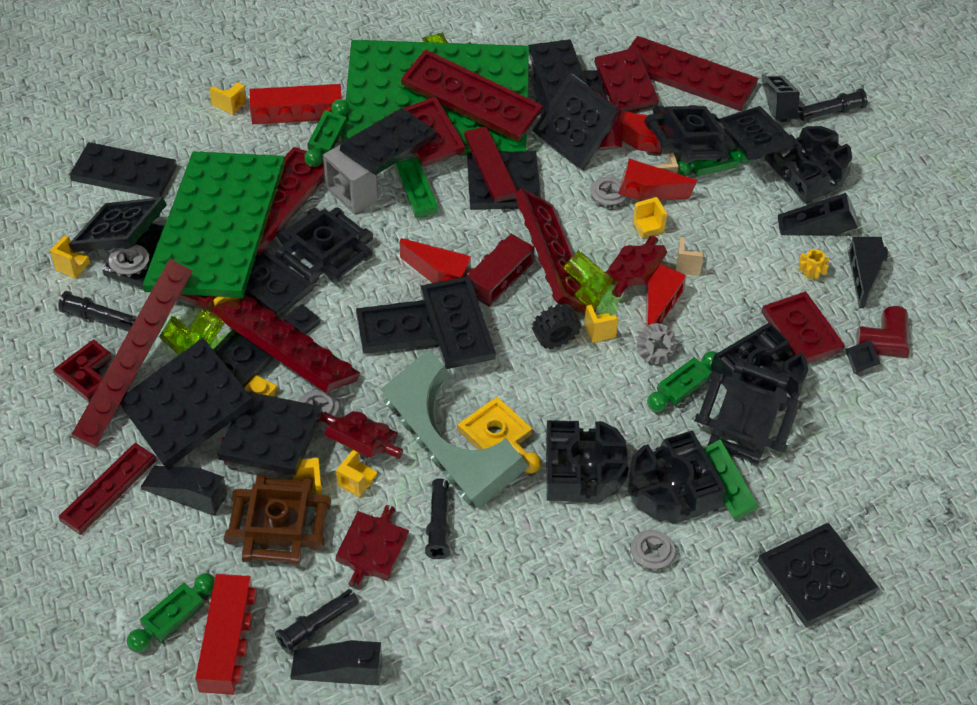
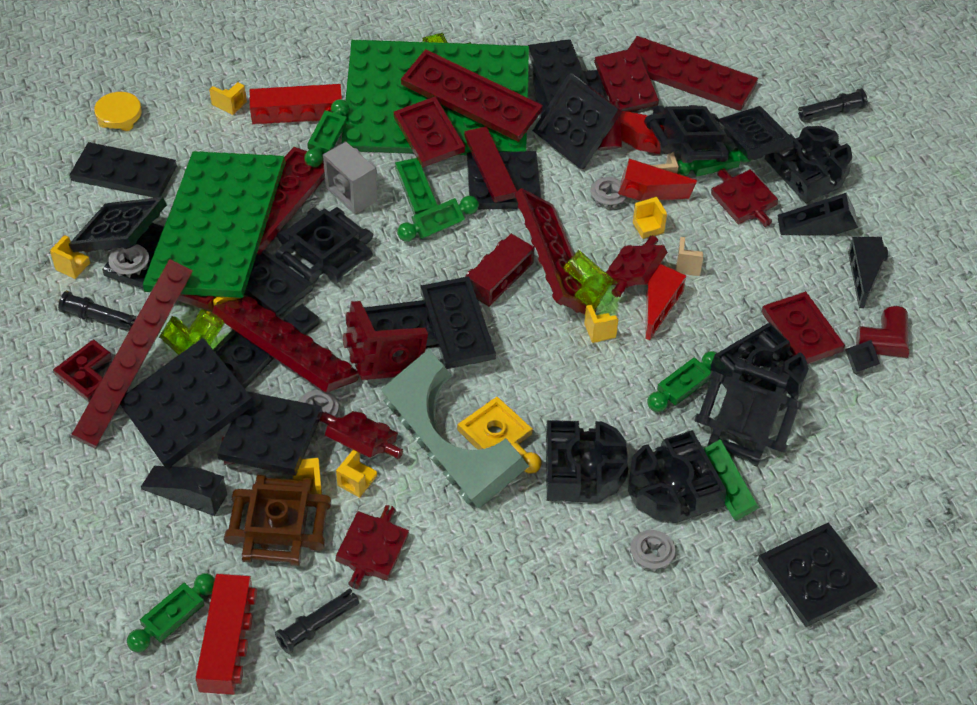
dark red tile [58,442,156,535] -> none
yellow plate [244,375,278,397] -> none
black slope [290,640,382,686] -> none
black plate [339,108,437,175] -> none
red slope [400,238,471,283] -> none
black pin [425,478,451,559] -> none
black tyre [532,304,581,349] -> none
light grey gear [637,323,678,364] -> none
black slope [762,75,800,122] -> none
yellow gear [798,249,829,279] -> none
none -> yellow tile [94,92,142,131]
none -> dark red bracket [343,301,428,380]
none -> green plate [397,196,479,242]
none -> dark red plate [711,168,778,227]

